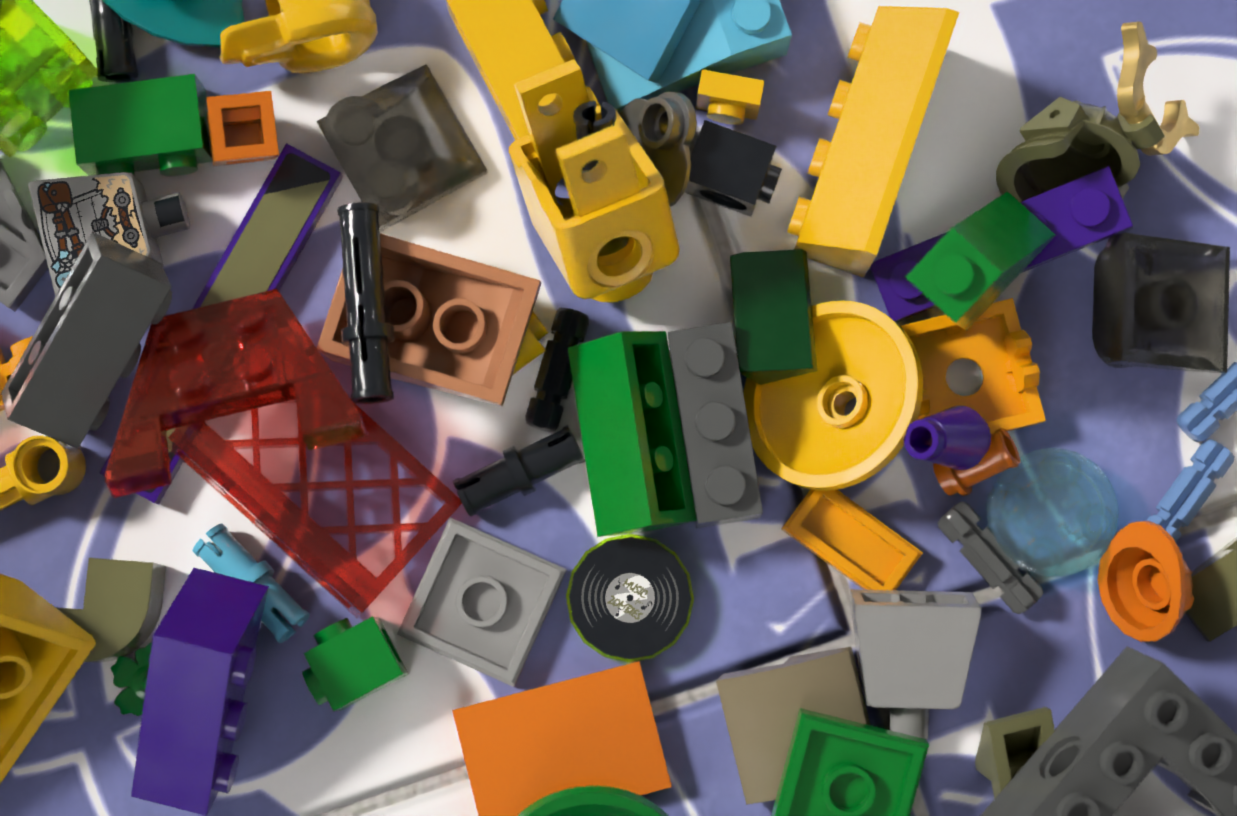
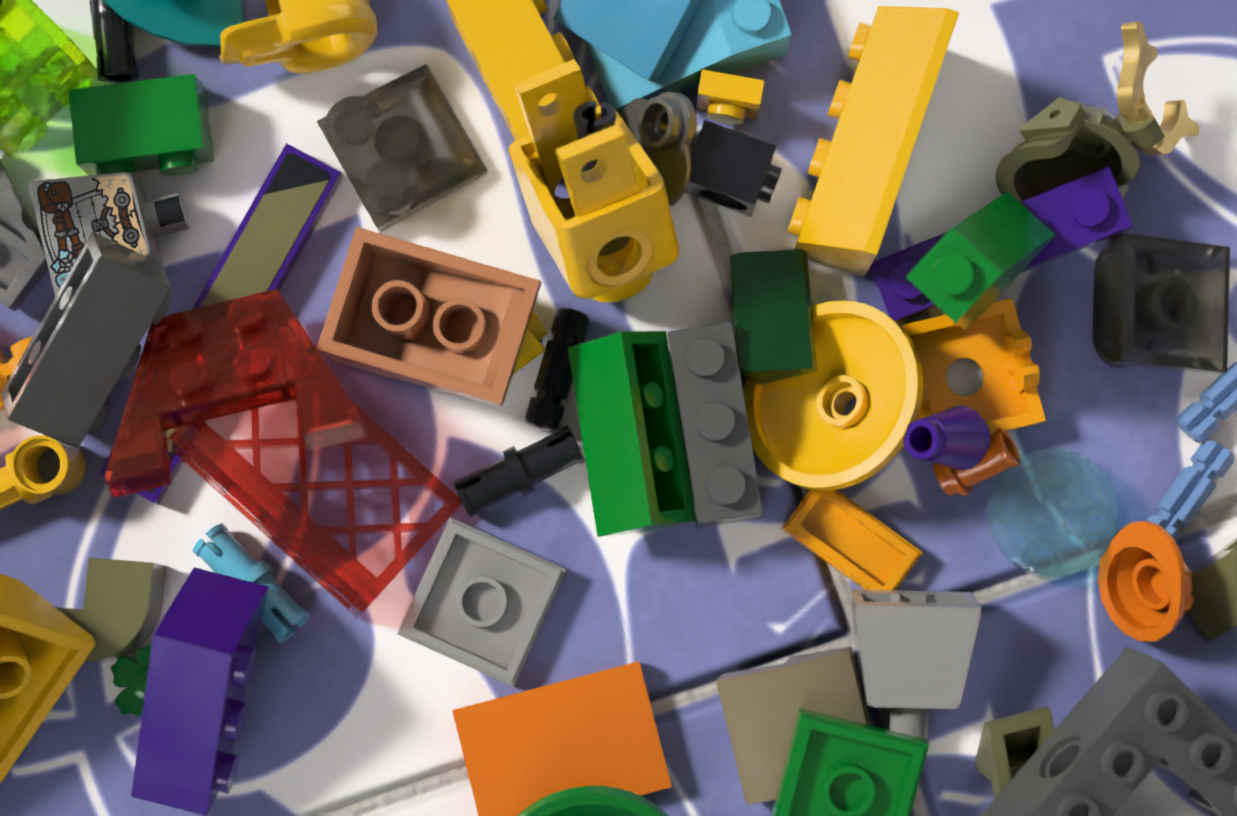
orange brick [206,91,279,166] -> none
green brick [302,616,409,711] -> none
black pin [337,202,395,404] -> none
black tile [566,534,694,662] -> none
dark grey axle [937,501,1044,614] -> none

